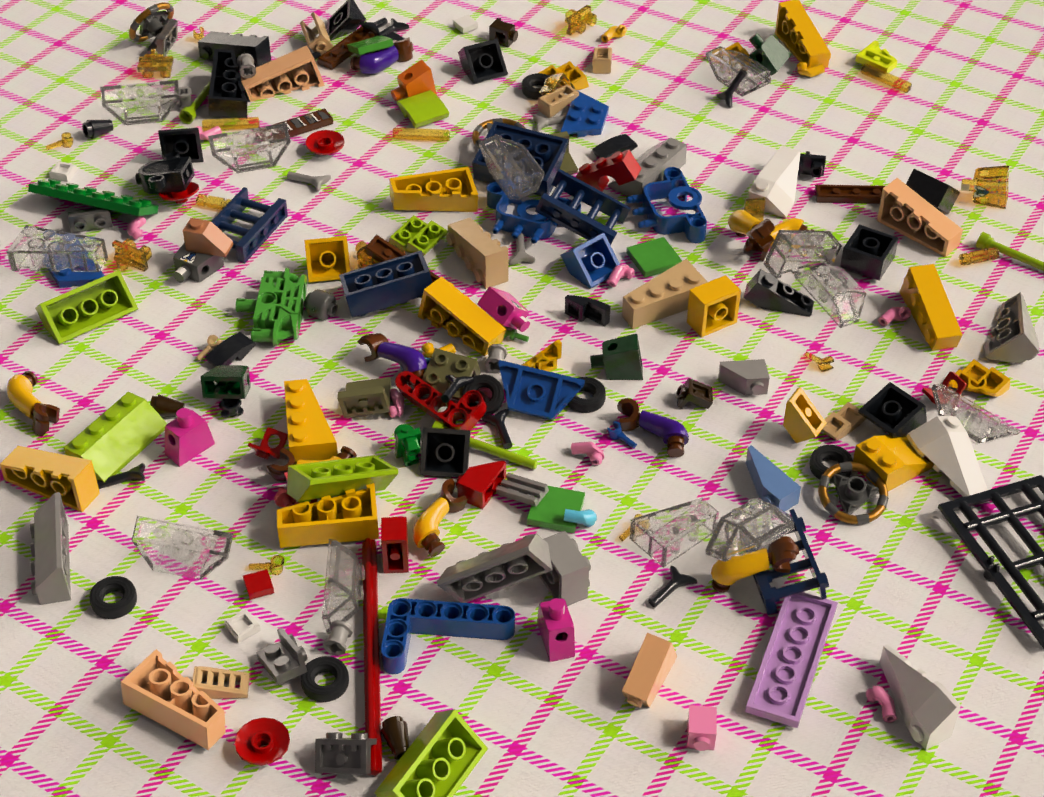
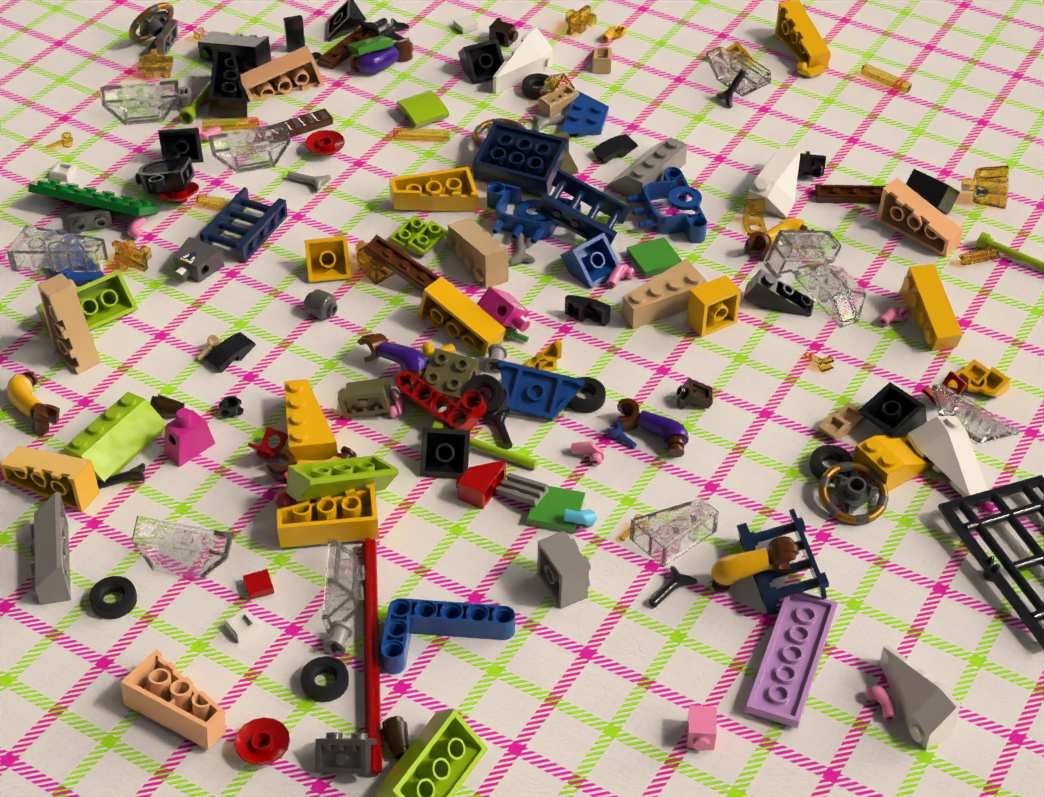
black cone [82,119,113,139] -> none
nougat slope [183,218,233,258] -> none
tan slope [192,666,250,699] -> none
dark green torso [200,365,251,399] -> none
bright green piece [236,268,307,346] -> none
light grey bush [237,54,256,78] -> none
clear yellow hand [249,555,284,575] -> none
flat silver bracket [256,628,308,685] -> none
tan window [300,12,333,55] -> none
dark blue slope [339,251,433,318] -> none
red brick [381,517,409,573] -> none
orange torso [391,60,437,101] -> none
green hips [394,424,421,466] -> none
piece [413,478,467,557] -> none
light grey slope [437,533,553,603] -> none
black piece [441,375,474,403] -> none
clear wedge [479,134,545,200] -> none
dark pink torso [537,598,575,662] -> none
yellow slope [539,61,589,90] -> none
red arch [575,150,642,192] -> none
dark green torso [590,334,643,380] -> none
light nougat slope [622,633,677,708] -> none
clear wedge [705,498,794,562] -> none
light grey slope [718,359,770,395] -> none
piece [728,209,775,249] -> none
medium blue slope [746,445,801,516] -> none
torso [749,33,792,80] -> none
yellow slope [783,387,826,443] -> none
black brick [840,224,899,281] -> none
neon yellow wing [855,40,897,75] -> none
light grey wedge [985,292,1040,364] -> none
none -> tan wedge [37,273,101,375]
none -> black tile [283,15,305,53]
none -> white wedge [493,26,553,94]

